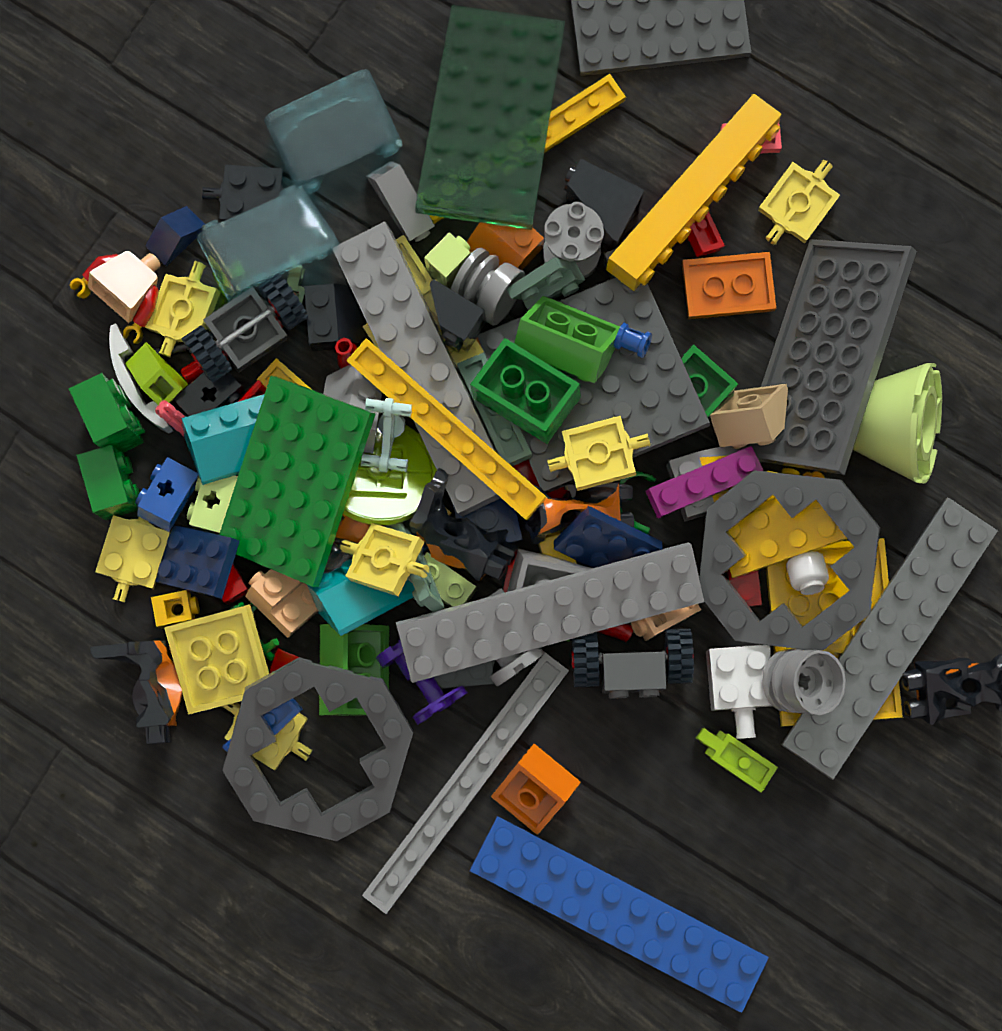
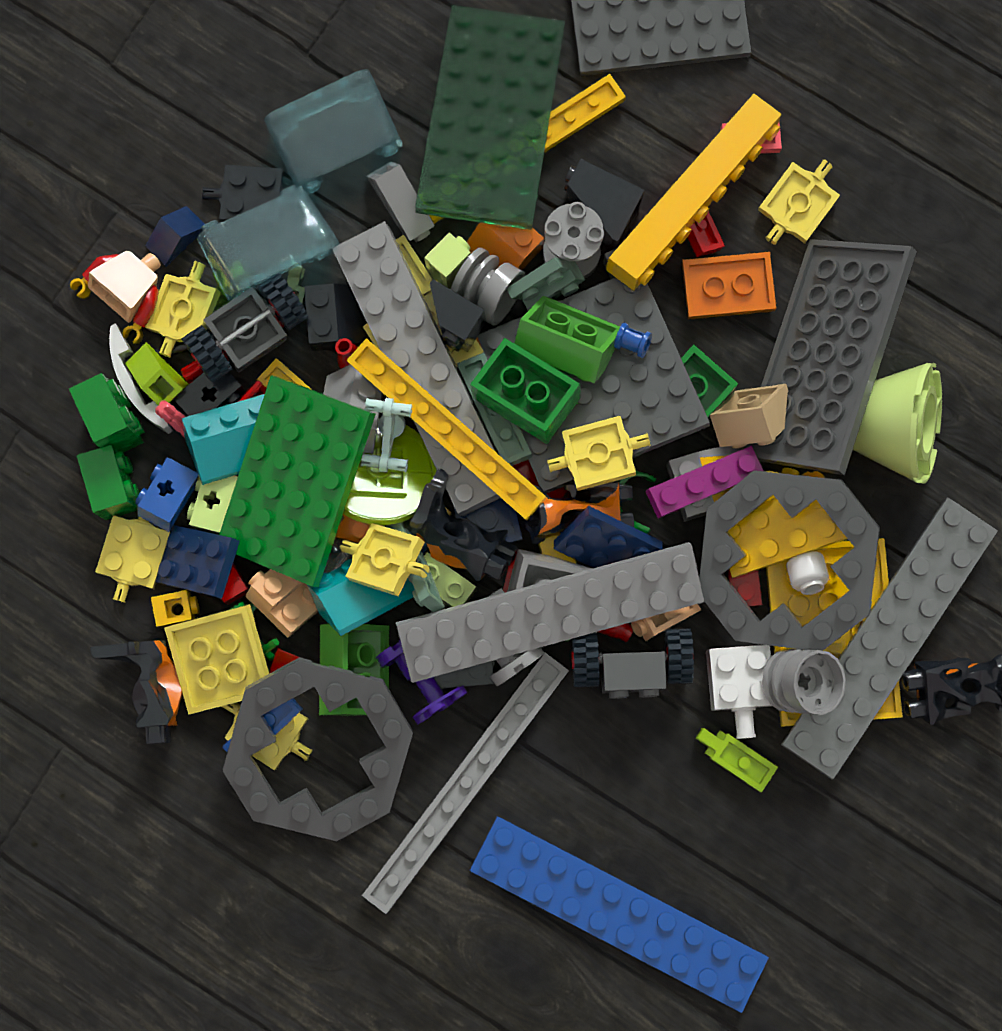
orange slope [491,744,581,835] -> none

